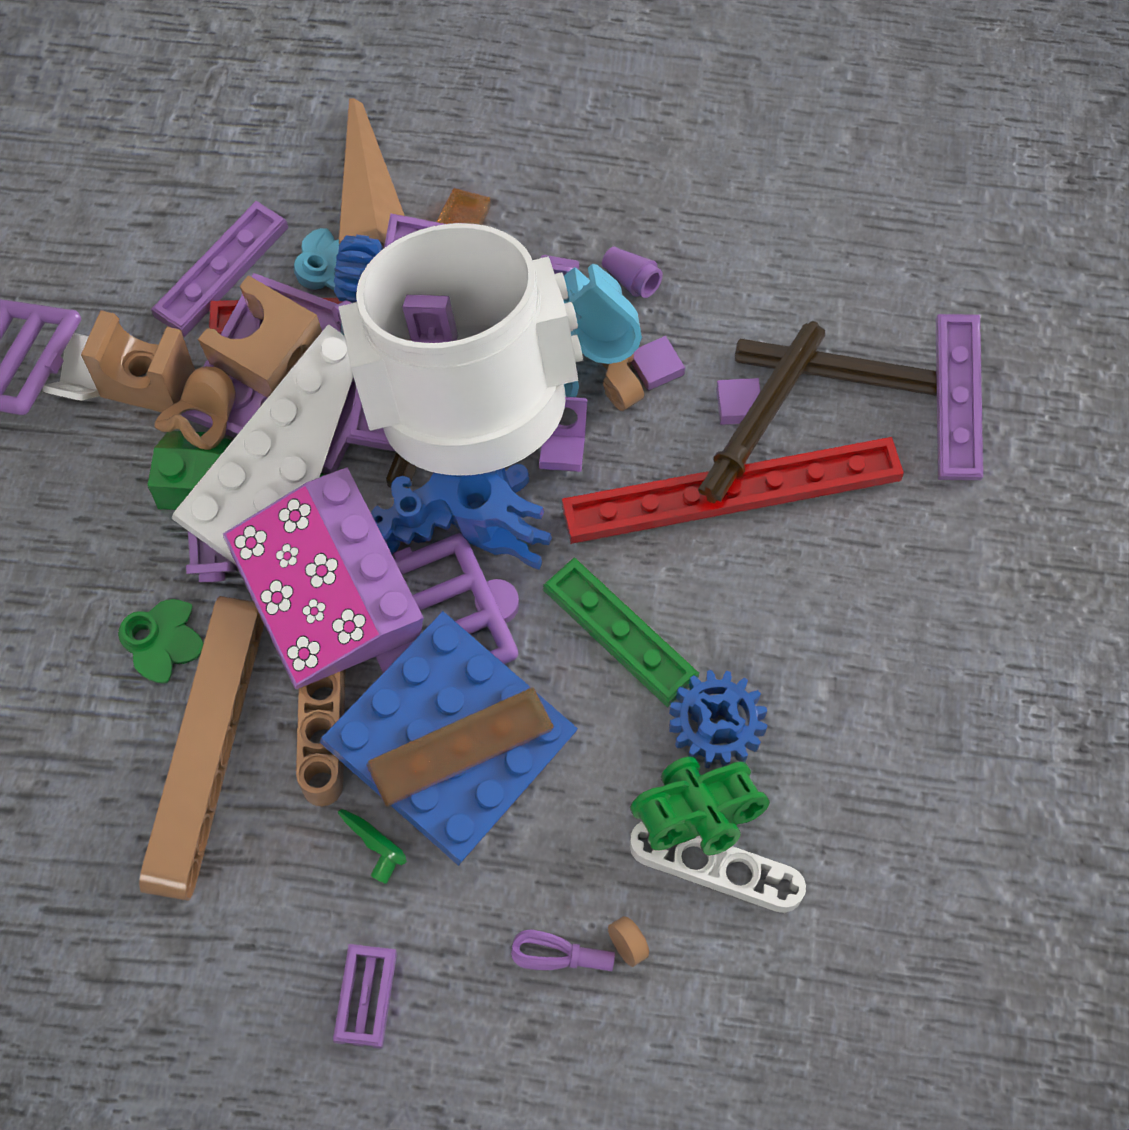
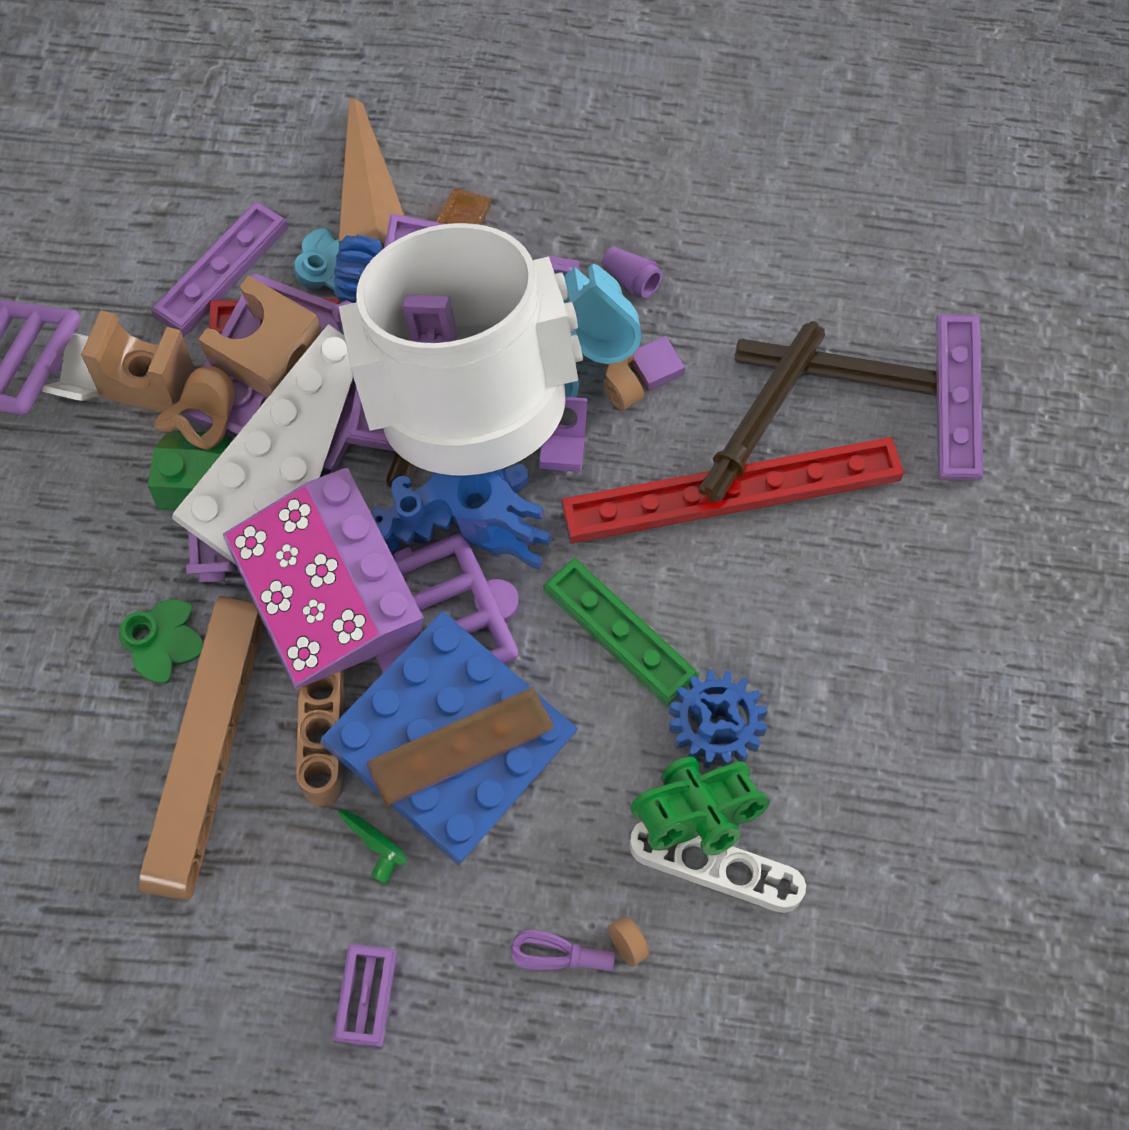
medium lavender tile [716,378,760,425] -> none

